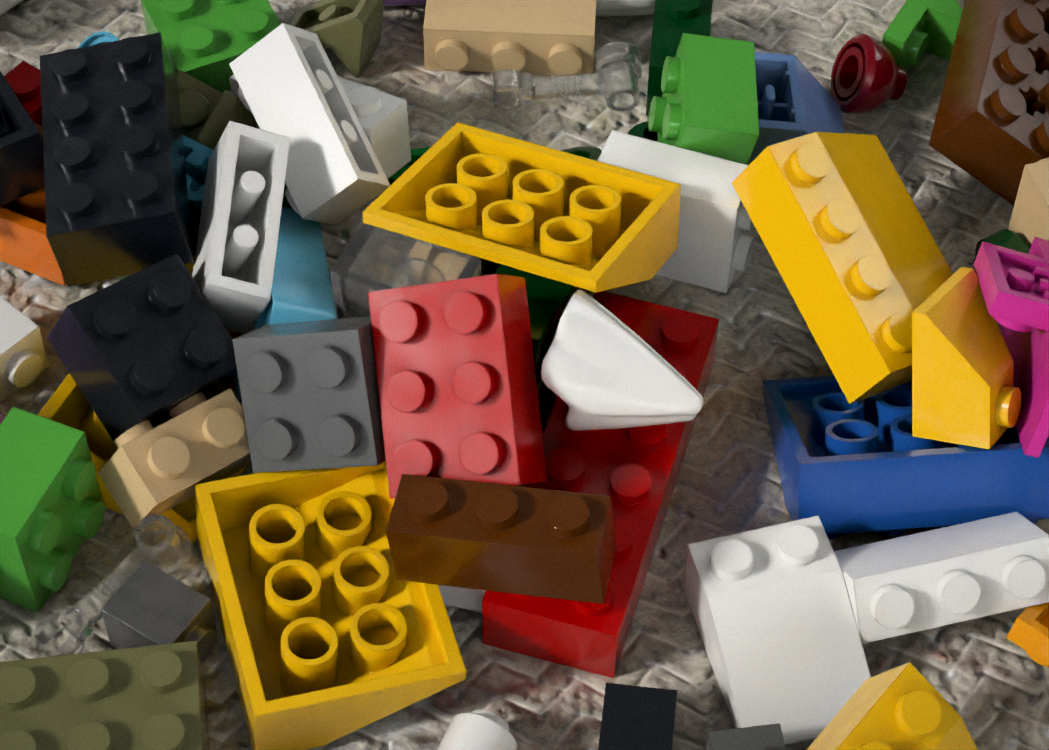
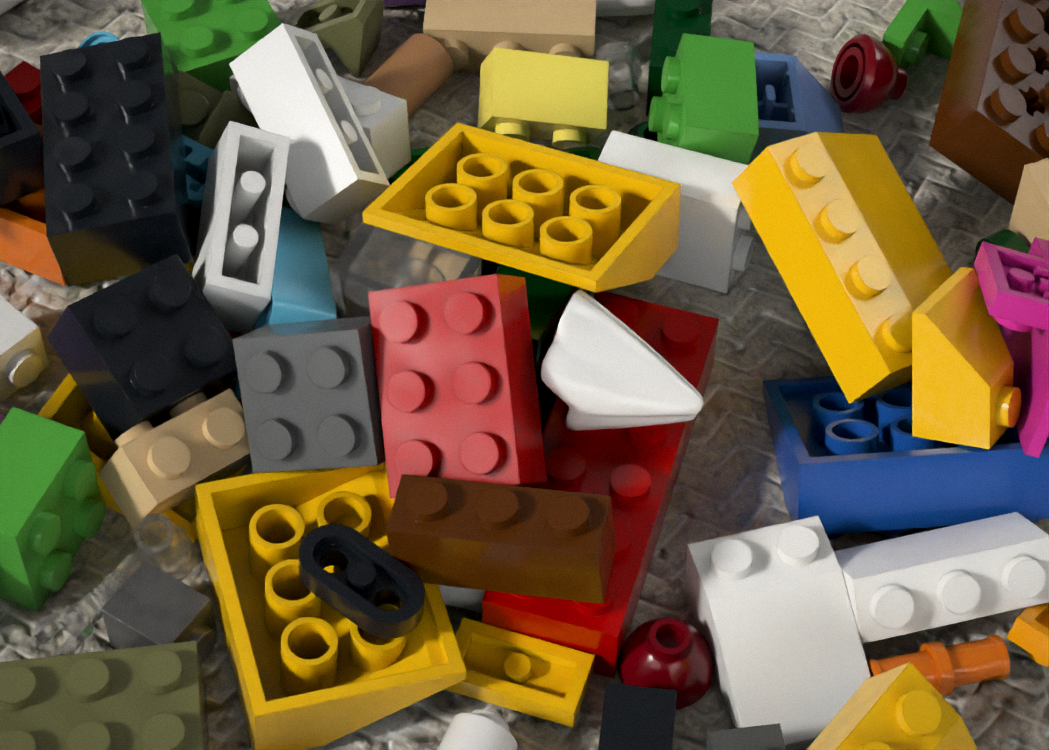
none -> black plate [298,524,425,639]
none -> medium nougat brick [362,33,454,120]
none -> yellow plate [444,617,595,728]
none -> light yellow brick [478,47,609,149]
none -> dark red brick [618,617,714,710]
none -> orange pin [866,635,1010,697]

